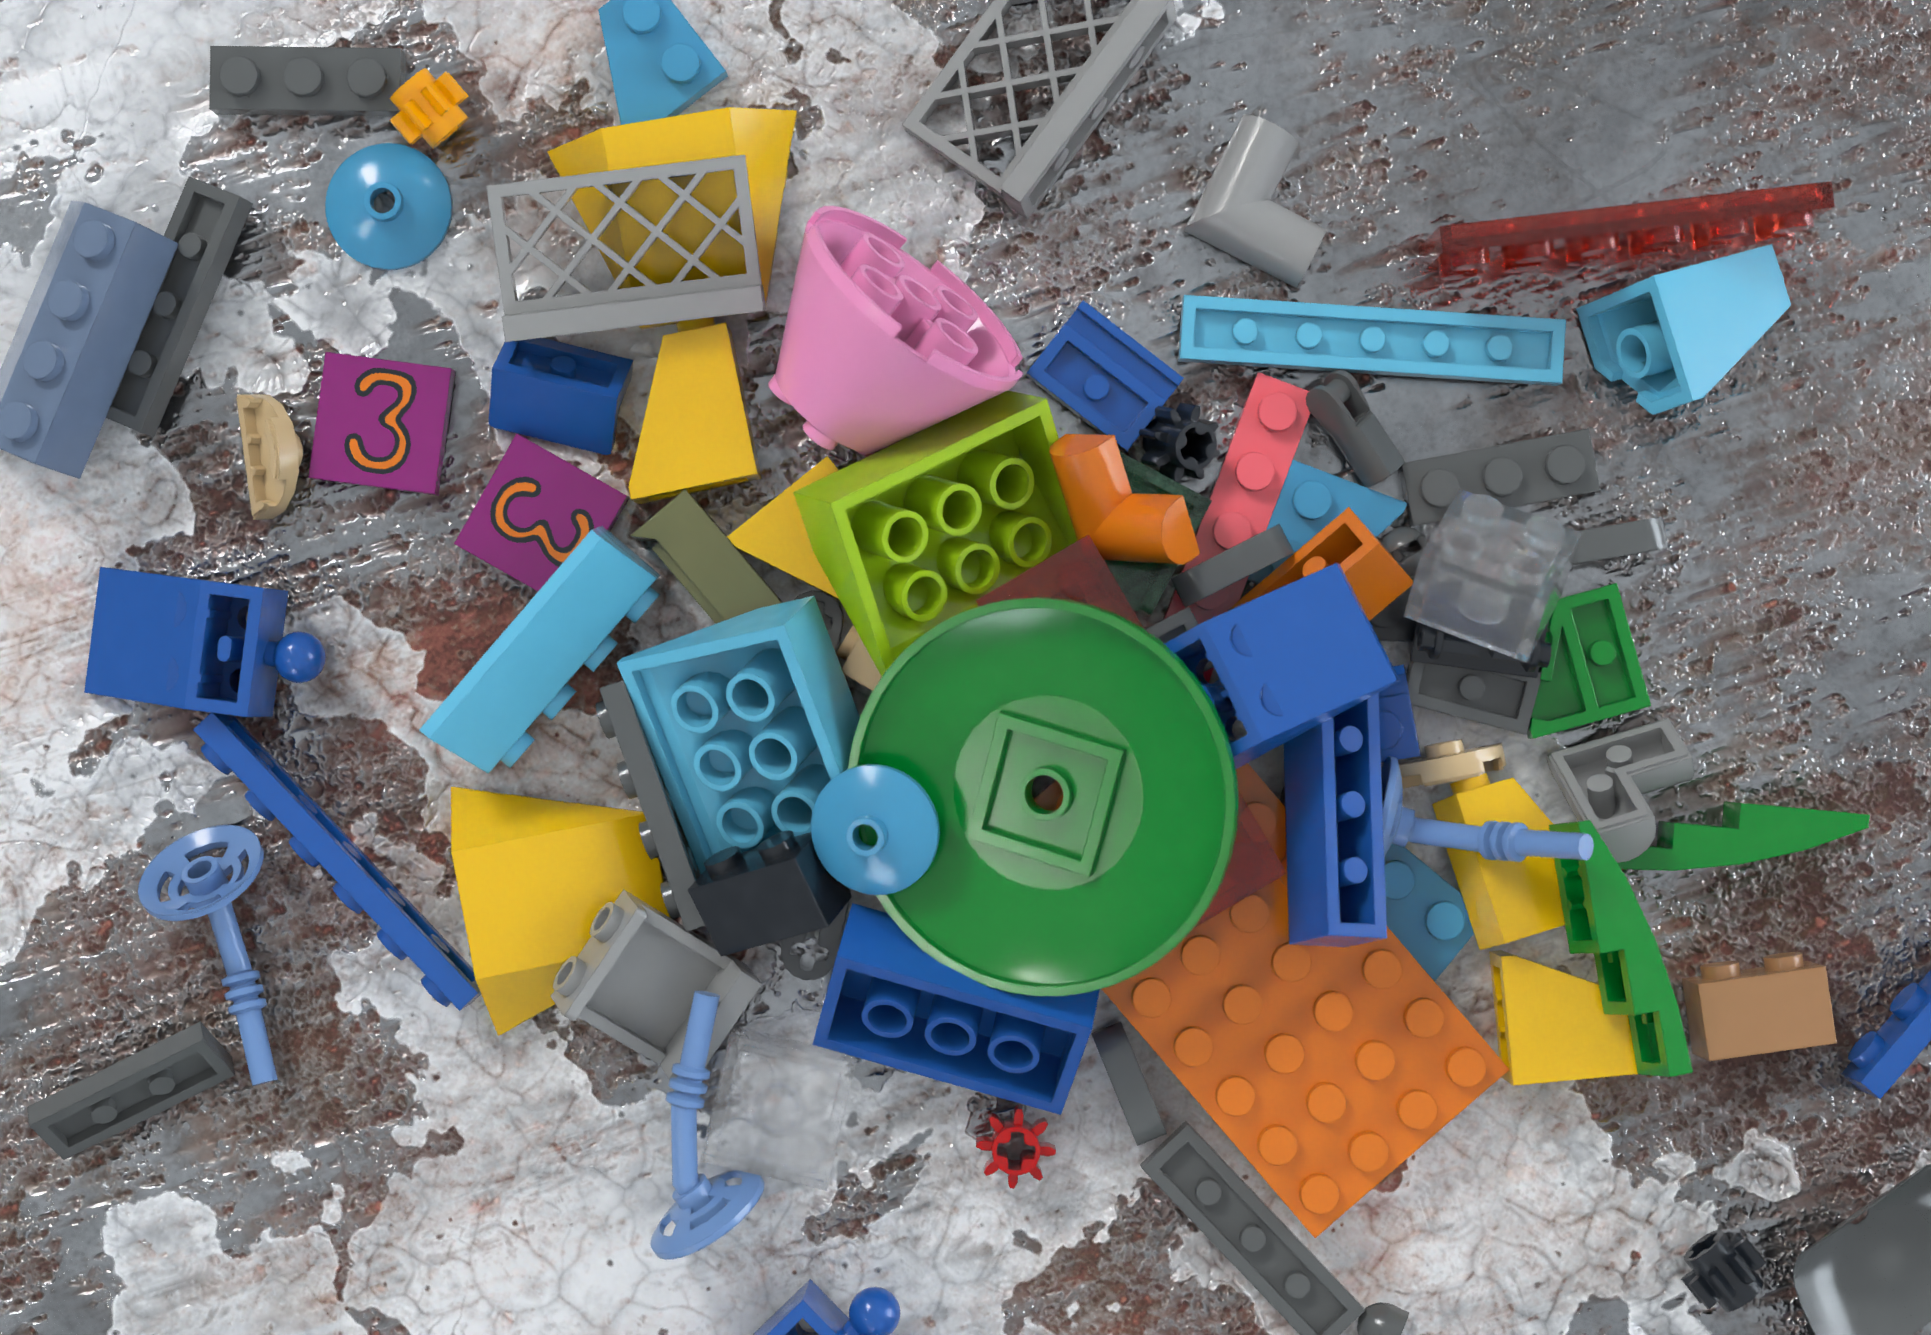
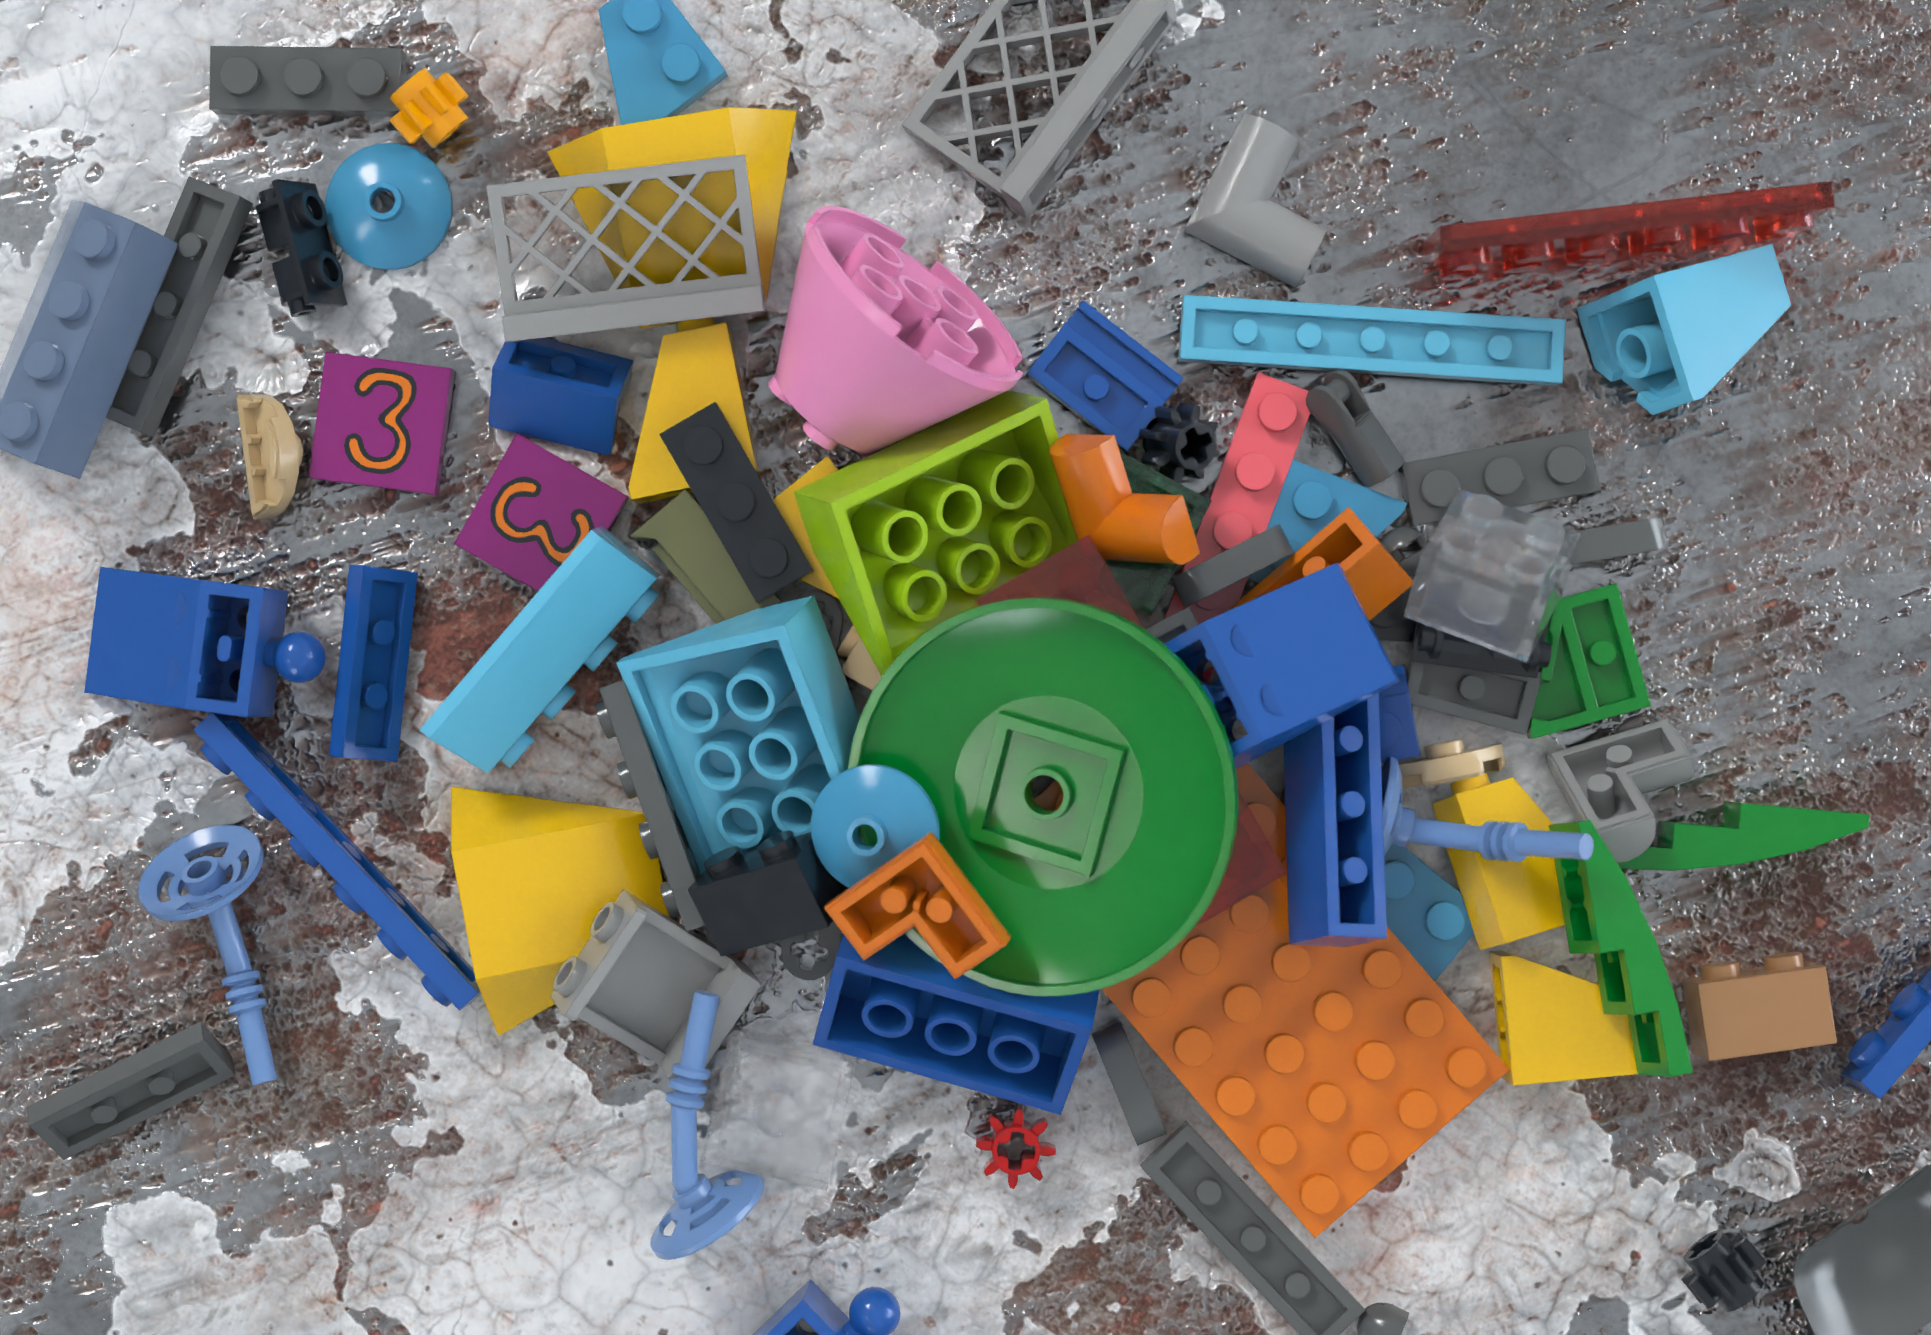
none -> black hinge [255,179,348,317]
none -> blue plate [329,564,418,762]
none -> black plate [659,402,814,604]
none -> orange brick [824,832,1011,979]

